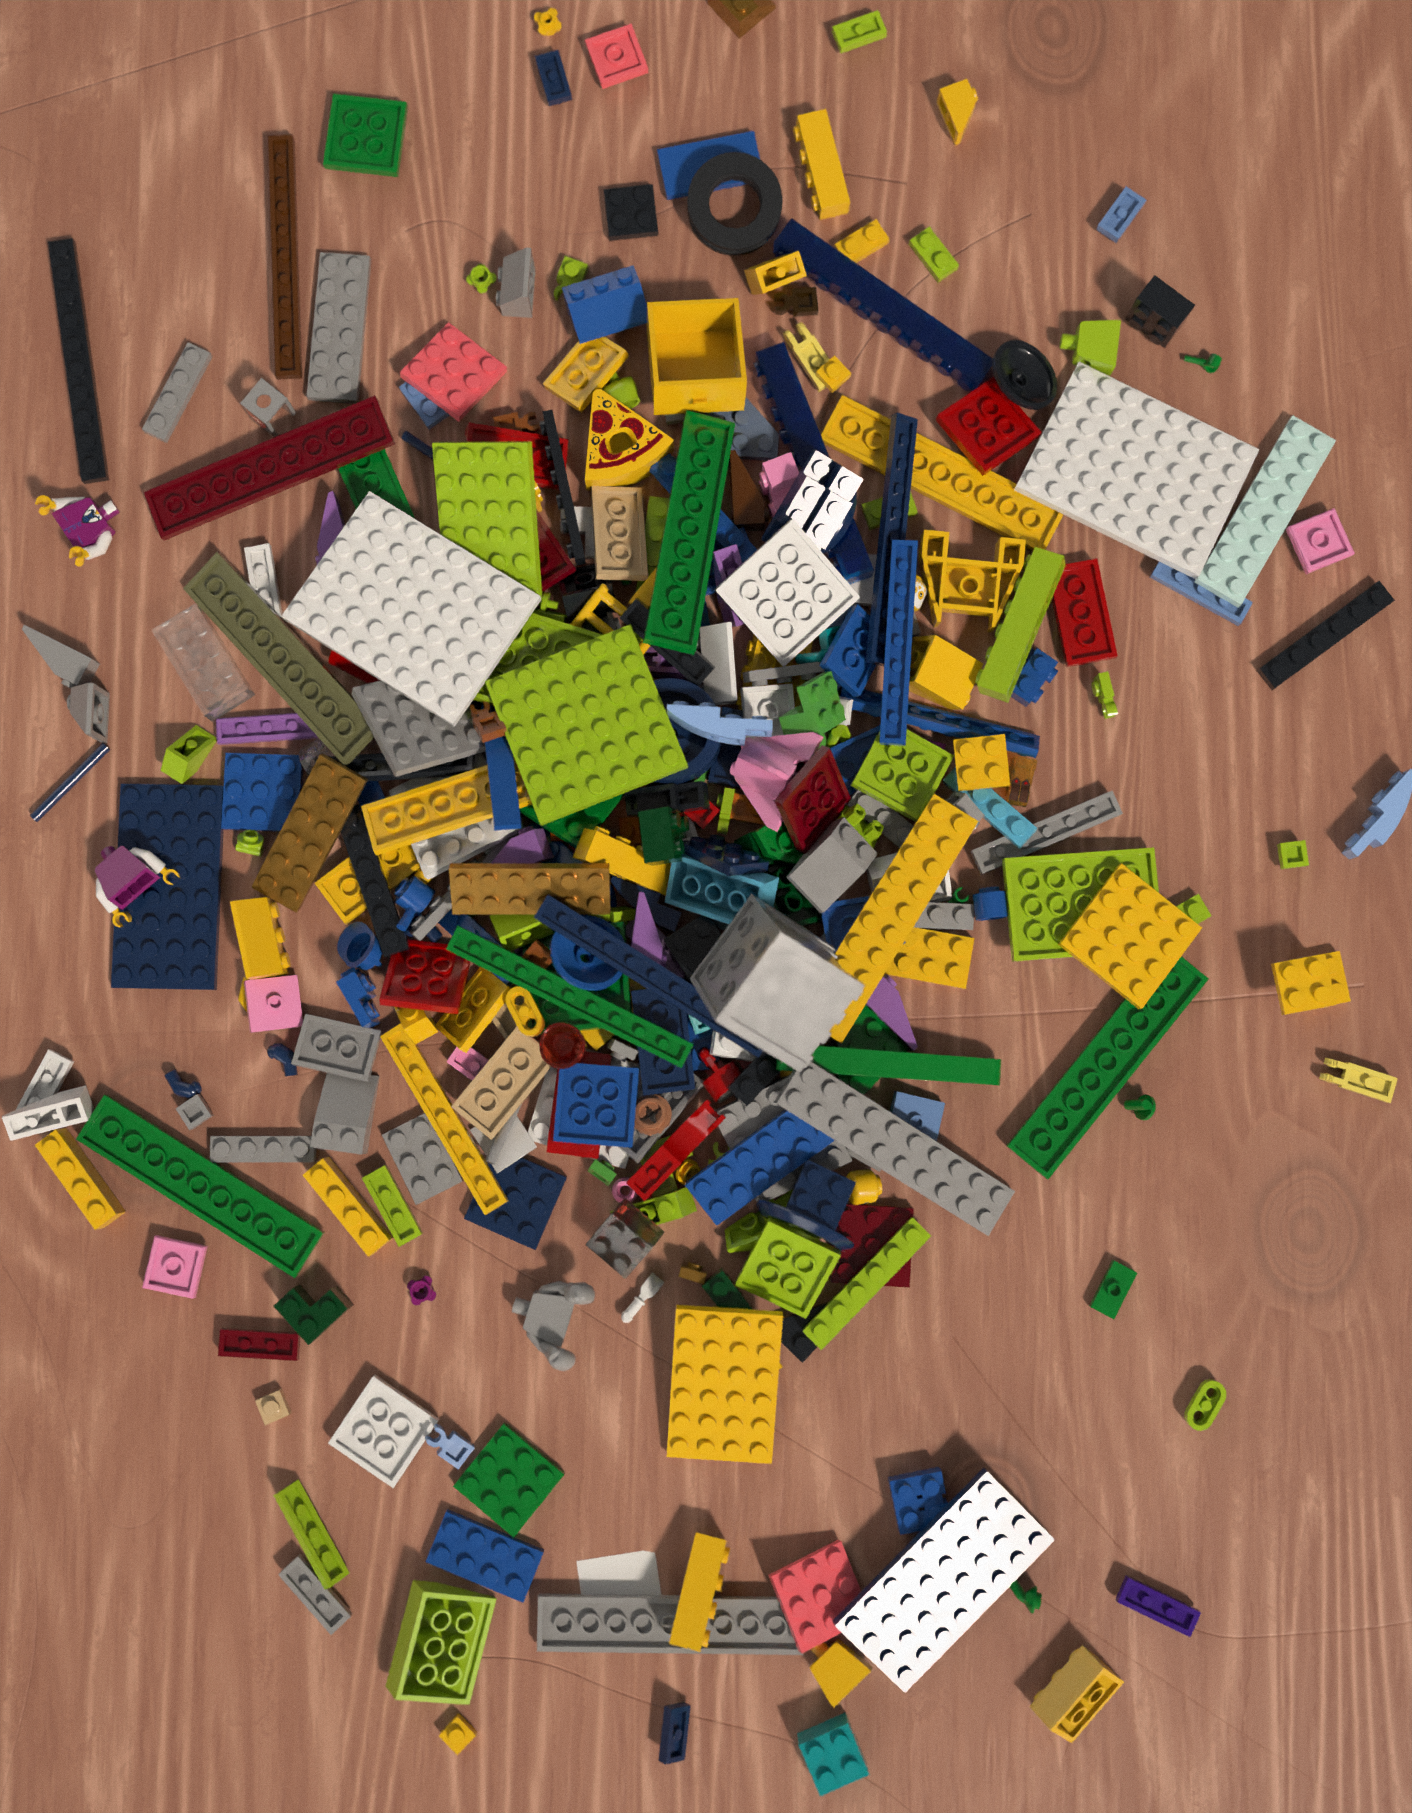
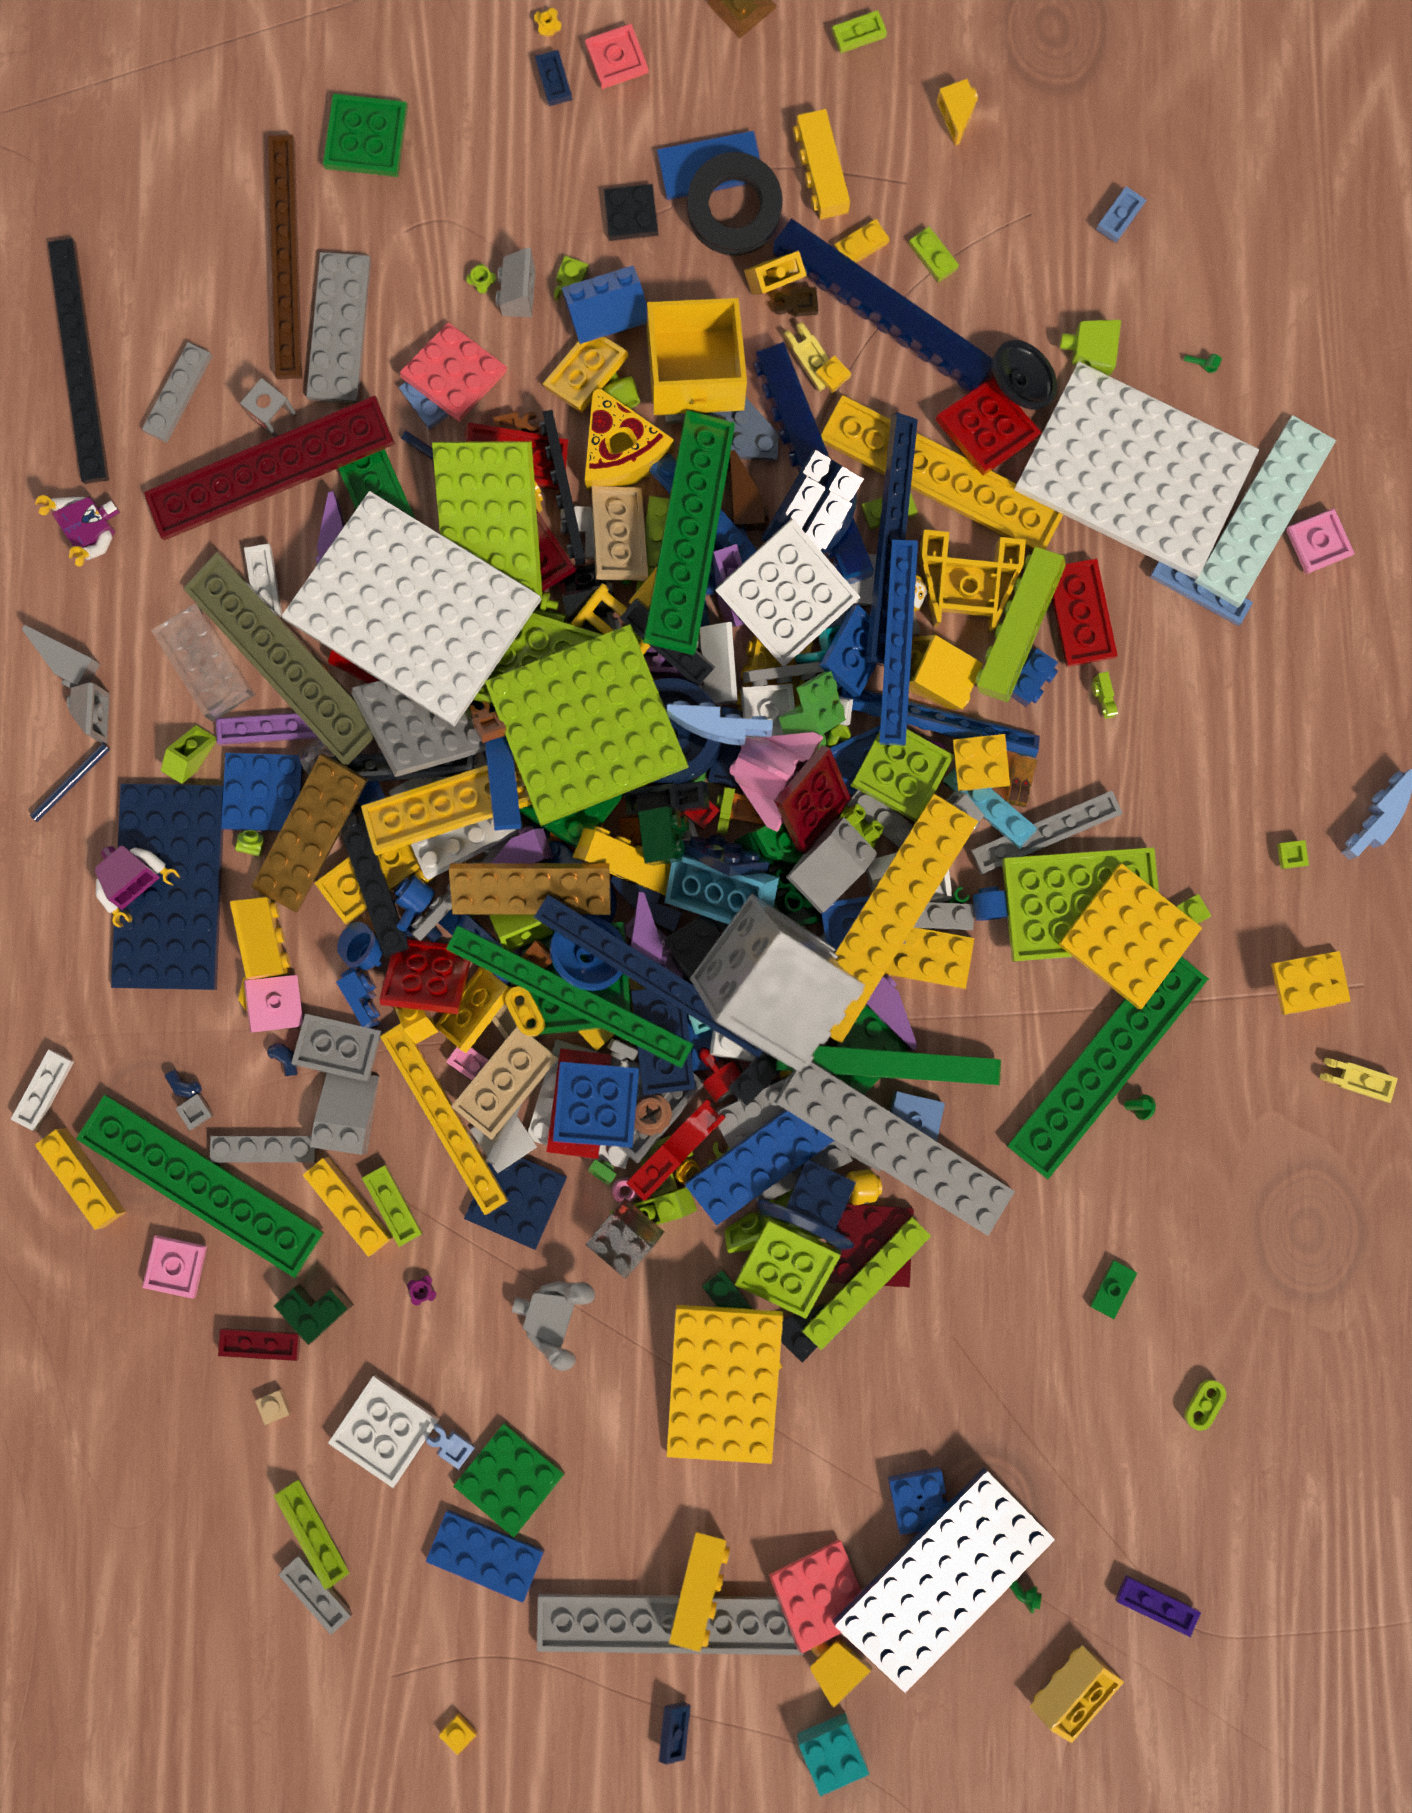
white slope [2,1085,94,1141] -> none
light grey plate [382,1113,464,1205] -> none
lime slope [385,1580,497,1705] -> none
clear red helmet [539,1022,586,1069] -> none
white sticker [576,1551,661,1595] -> none
lime plate [589,906,636,925] -> none
white piece [621,1272,664,1323] -> none
pearl gold plate [678,1261,707,1284] -> none
bright pink brick [758,452,799,519] -> none
black brick [1125,275,1195,348] -> none
black plate [1256,581,1395,690] -> none

